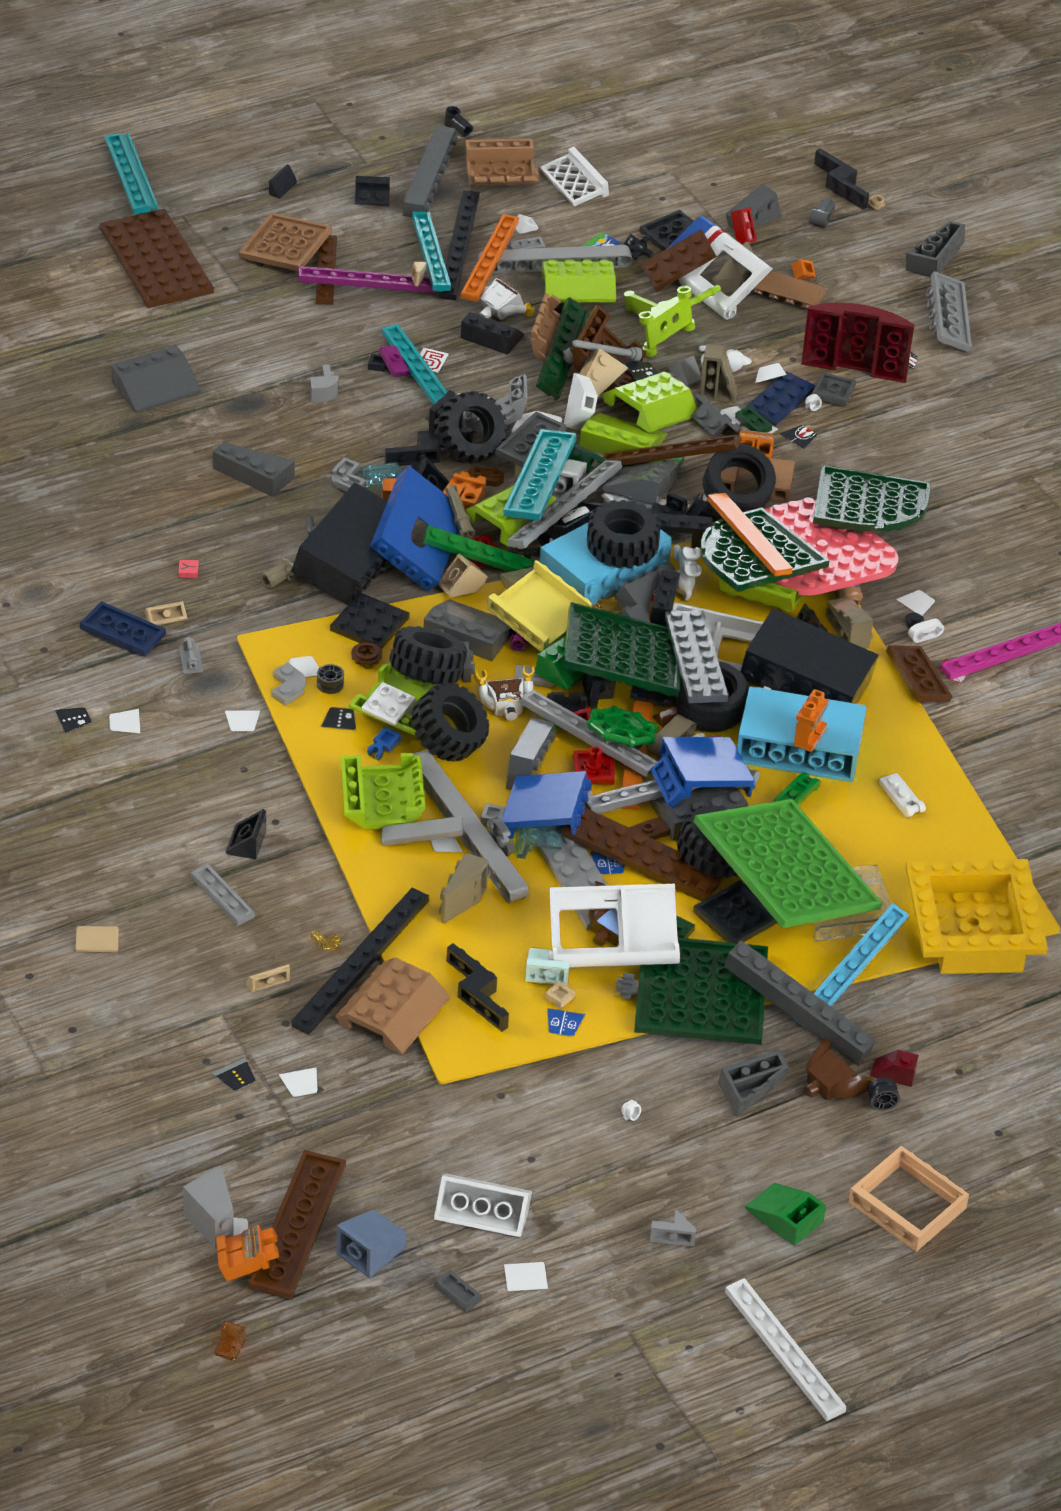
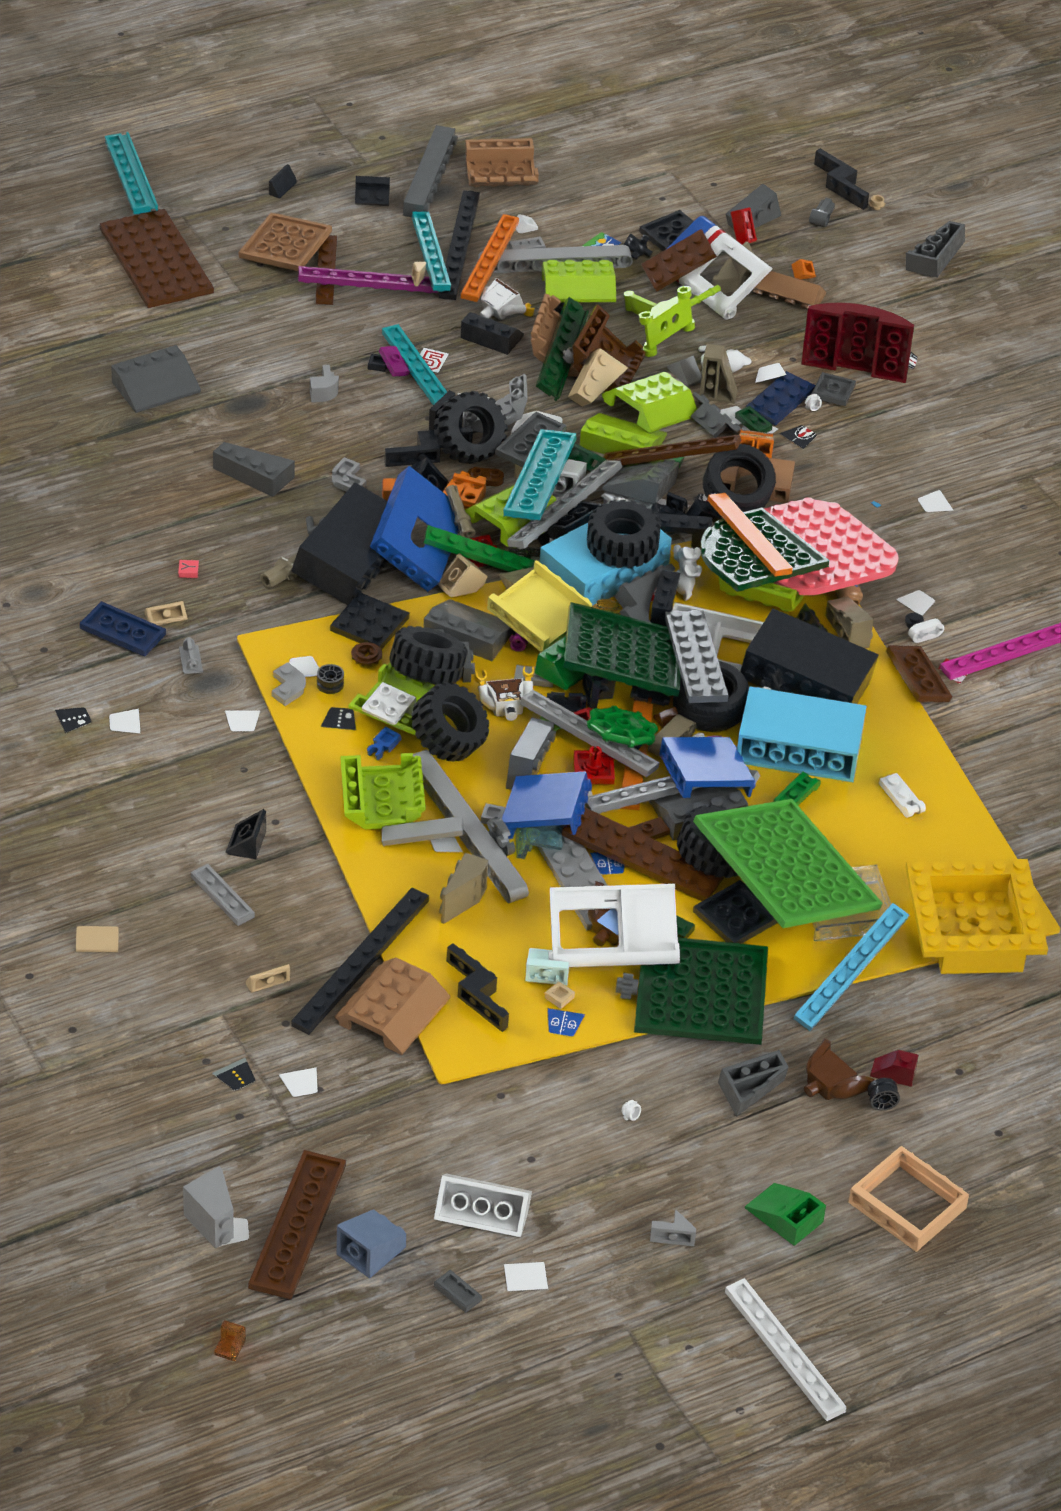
orange hips [216,1225,279,1282] -> none
clear yellow arm [311,930,341,949] -> none
clear light blue bracket [361,462,402,486] -> none
black piece [444,106,473,137] -> none
white fence [540,147,609,207] -> none
white sticker [561,506,589,523] -> none
white slope [564,373,598,431] -> none
light grey piece [572,340,642,362] -> none
black sticker [623,362,658,381] -> none
blue plate [651,756,687,808] -> none
dark grey brick [724,940,876,1066] -> none
orange hips [794,689,829,752] -> none
dark green plate [813,465,931,533] -> none
light grey plate [926,271,972,352] -> none
none -> white sticker [918,490,953,512]

